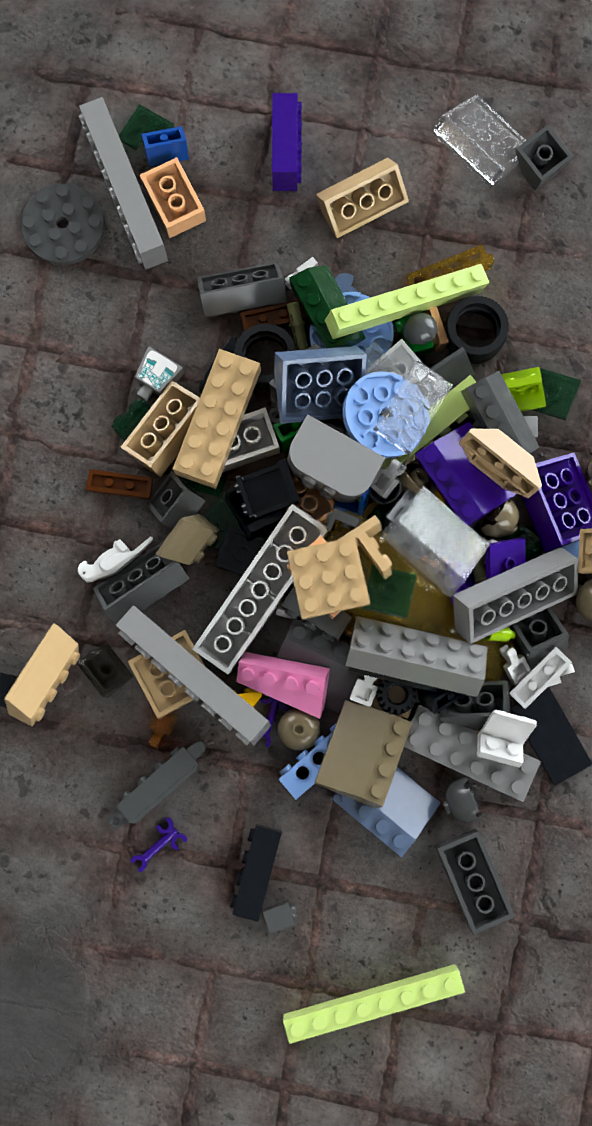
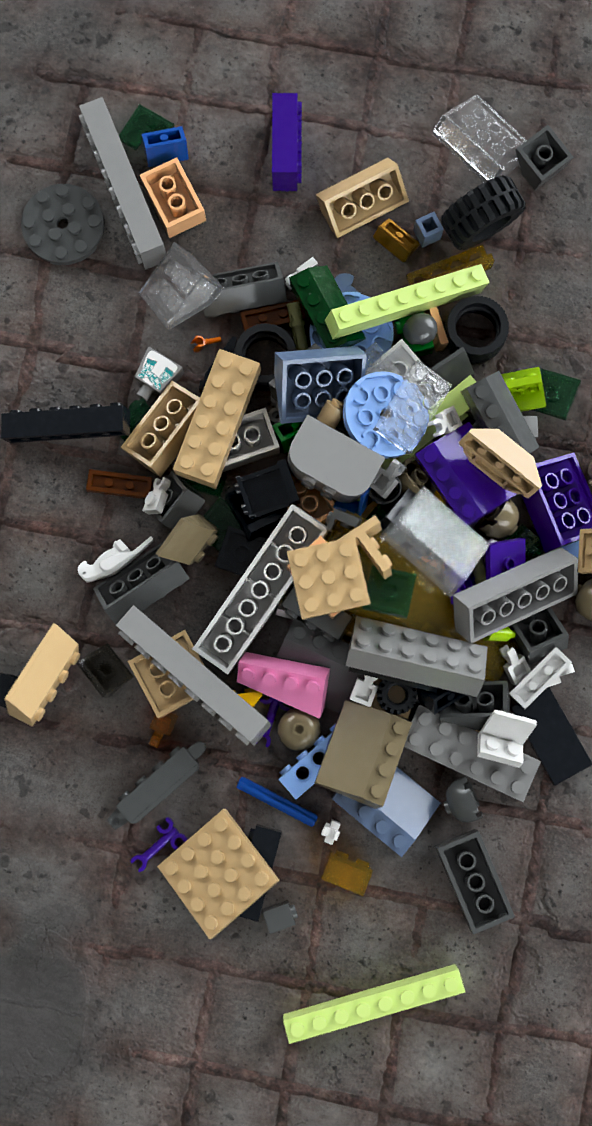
none -> black brick [1,402,130,443]
none -> clear slope [139,242,224,330]
none -> white plate [142,477,171,515]
none -> tan plate [157,809,280,939]
none -> orange hand [191,335,221,352]
none -> blue axle [237,777,318,827]
none -> tan brick [317,398,343,429]
none -> white plate [321,819,341,845]
none -> clear yellow brick [321,850,373,896]
none -> pearl gold slope [373,219,420,262]
none -> sand blue brick [413,212,444,248]
none -> white plate [428,406,462,437]
none -> black tyre [441,175,525,250]

